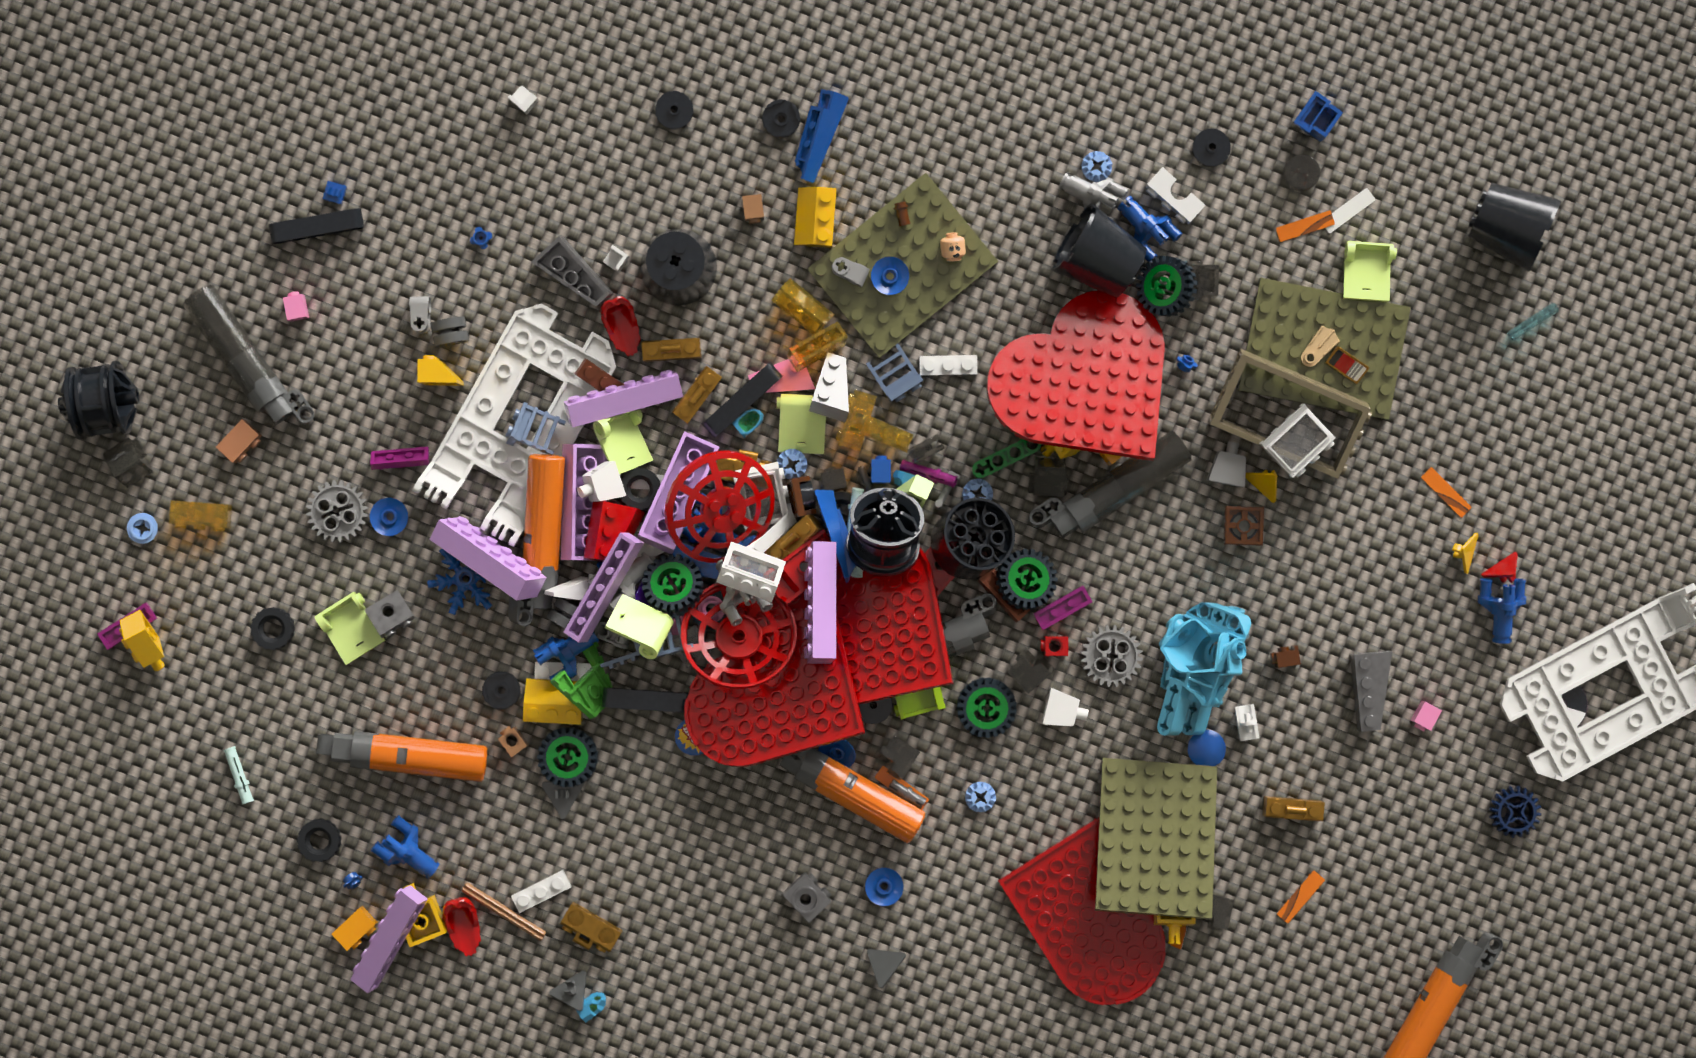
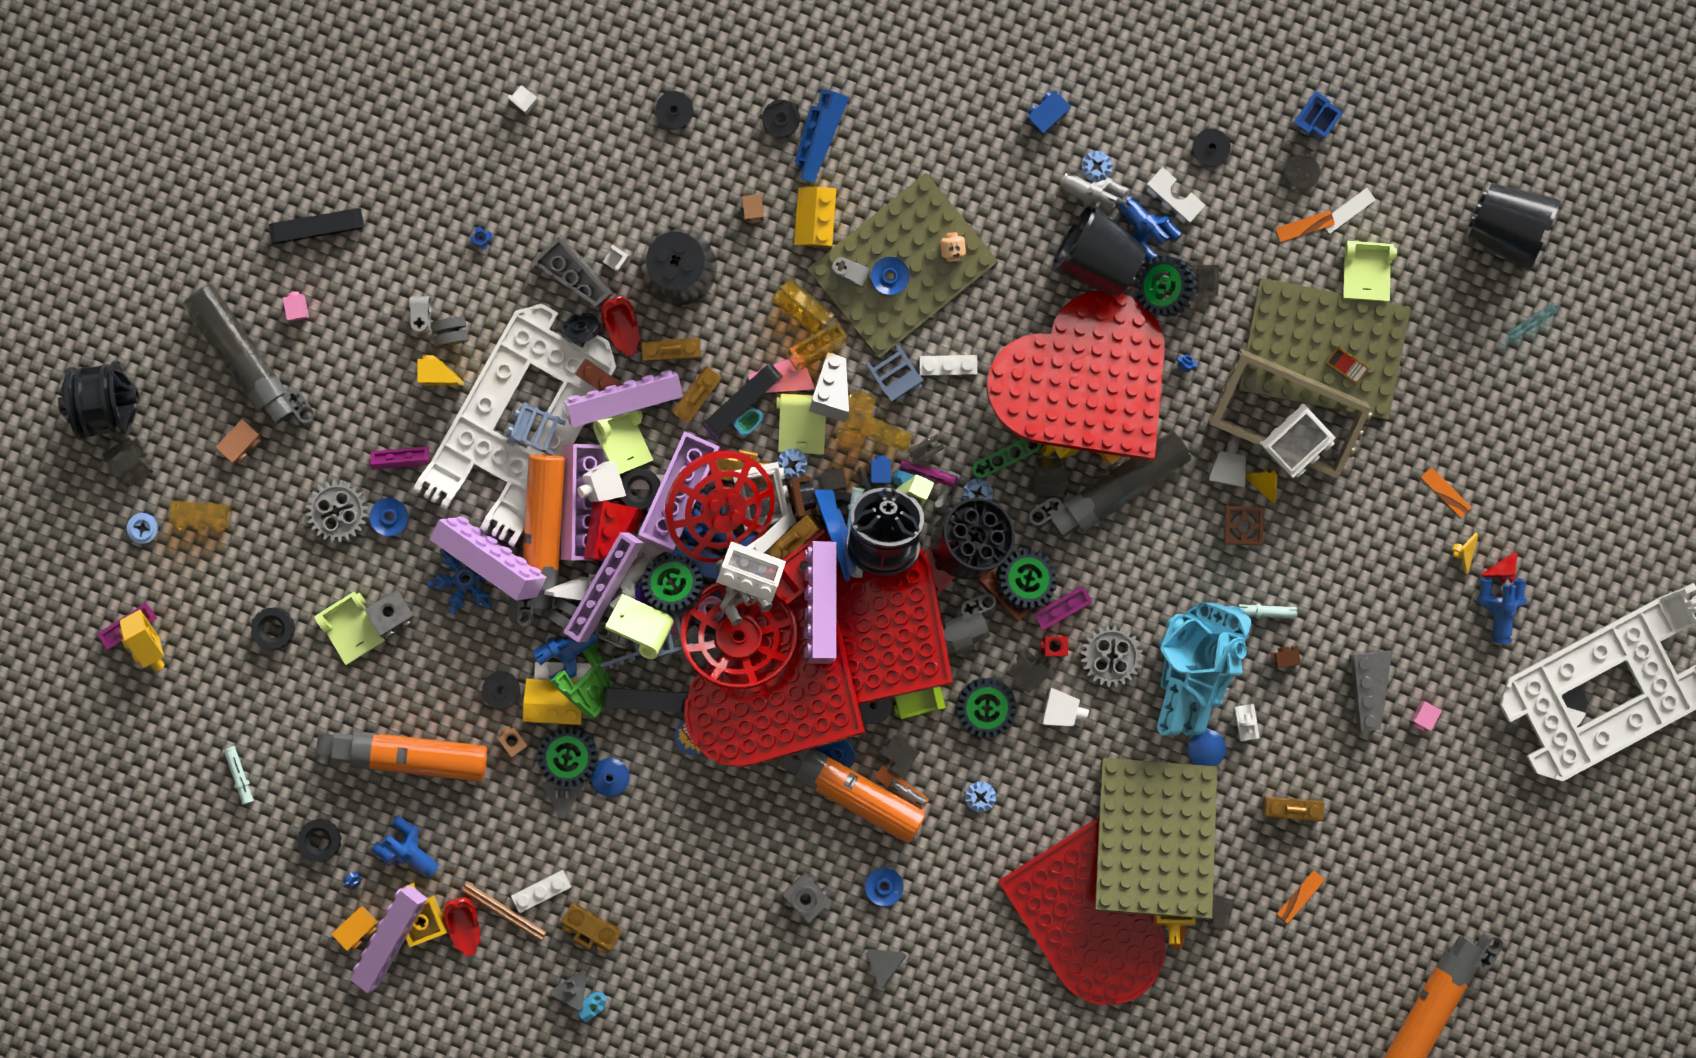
blue tile [323,181,347,205] -> none
reddish brown pin [893,201,911,226] -> none
tan piece [1301,326,1340,367] -> none
dark blue gear [1489,786,1541,838] -> none
none -> black plate [562,313,600,344]
none -> blue dish [591,758,630,796]
none -> blue brick [1027,90,1071,136]
none -> light aqua pin [1238,604,1297,619]

